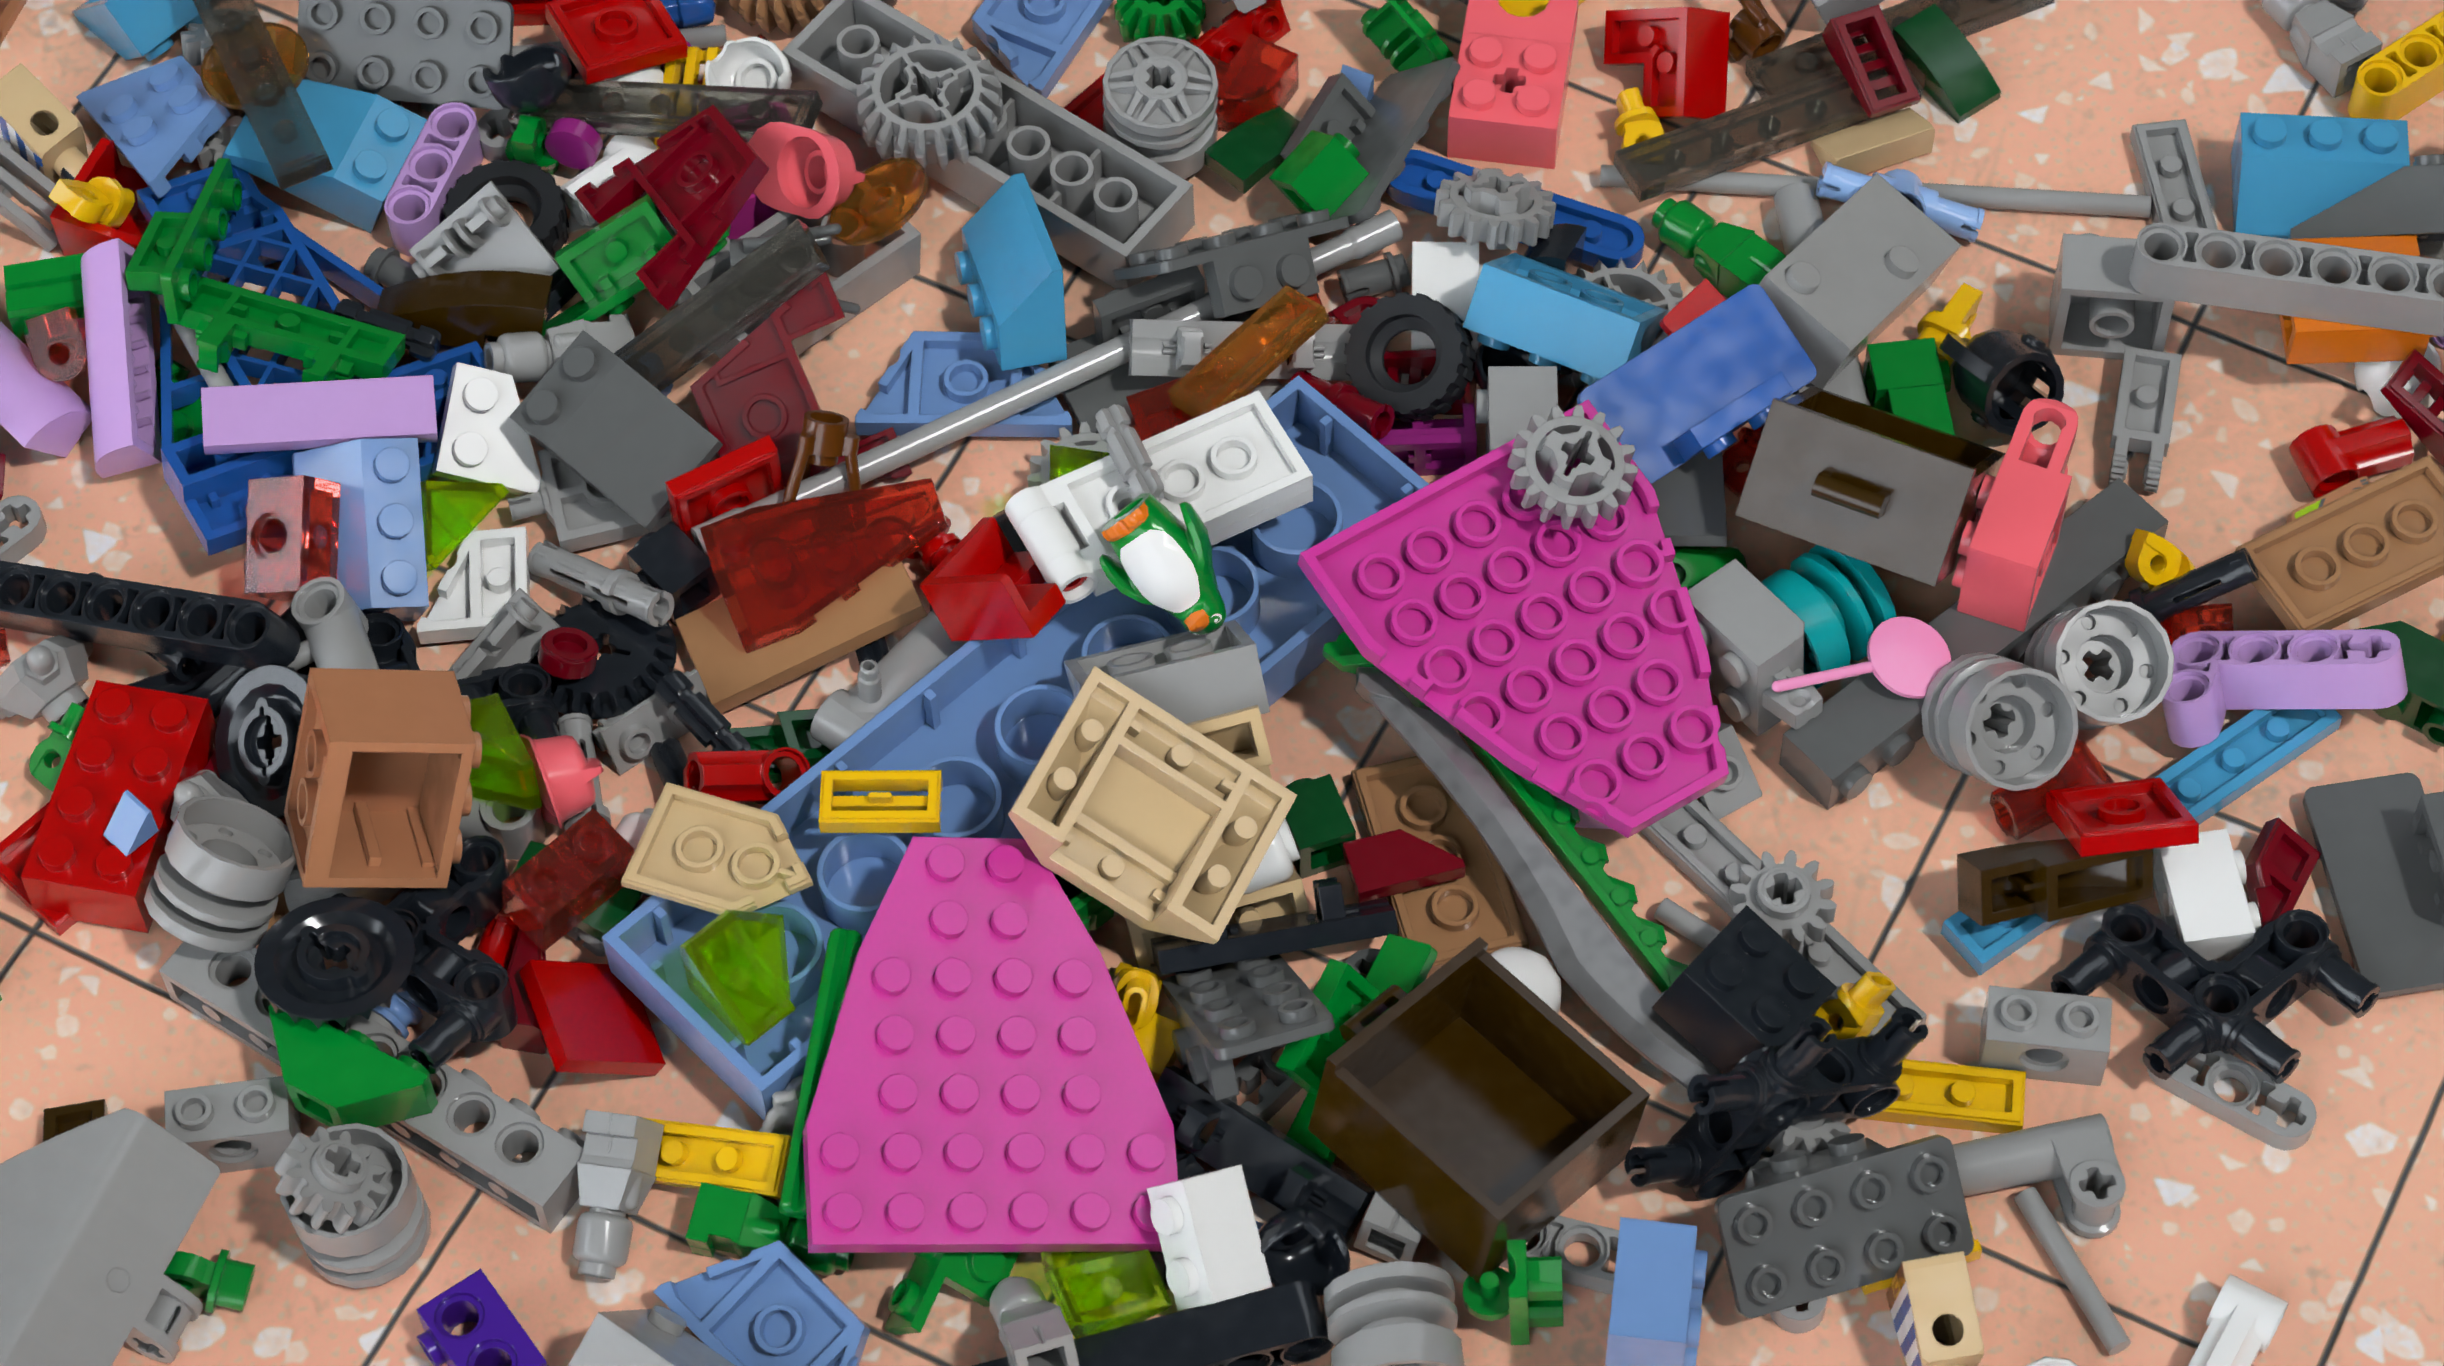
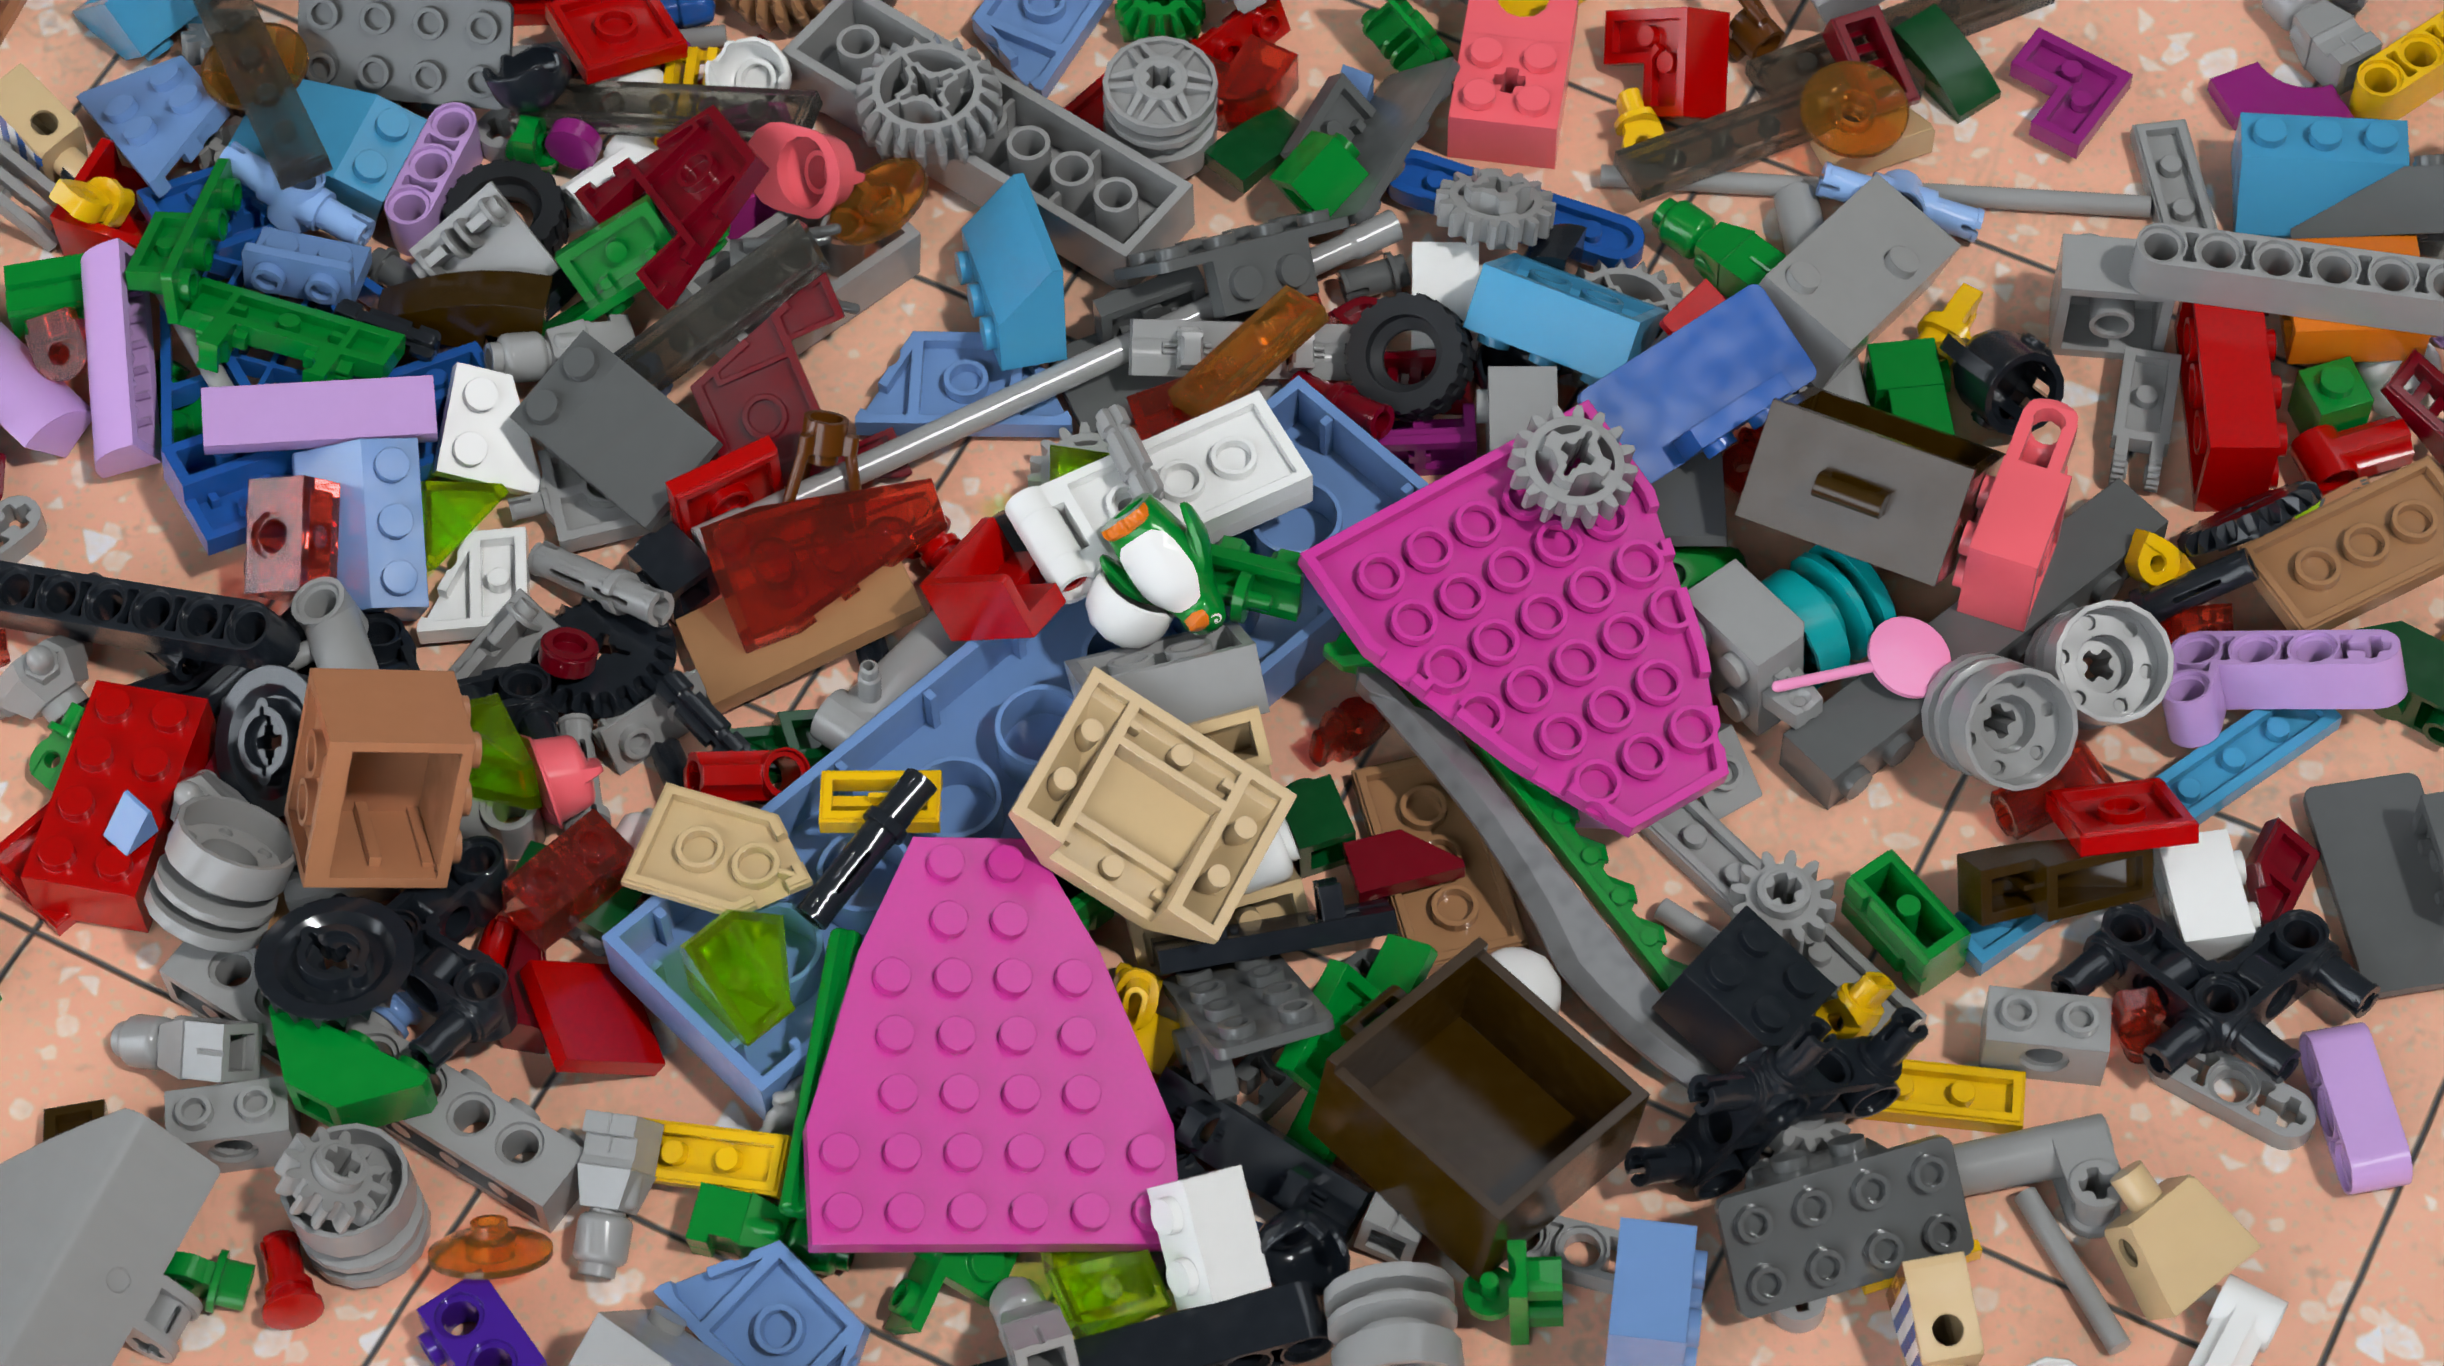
none -> light grey piece [110,1014,263,1083]
none -> light blue pin [219,141,376,246]
none -> medium blue bracket [241,226,372,306]
none -> red pin [259,1230,325,1330]
none -> clear orange dish [428,1214,554,1280]
none -> black pin [795,768,937,930]
none -> white hair [1085,570,1174,648]
none -> green hips [1211,535,1305,624]
none -> clear red piece [1308,696,1390,767]
none -> clear orange dish [1799,61,1909,159]
none -> green brick [1841,849,1971,996]
none -> magenta plate [2009,27,2133,159]
none -> tan torso [2105,1160,2261,1321]
none -> clear red piece [2111,986,2166,1064]
none -> red brick [2174,301,2288,512]
none -> black gear [2177,481,2323,557]
none -> magenta tile [2207,62,2354,131]
none -> green brick [2287,356,2374,434]
none -> lavender beam [2299,1022,2413,1195]

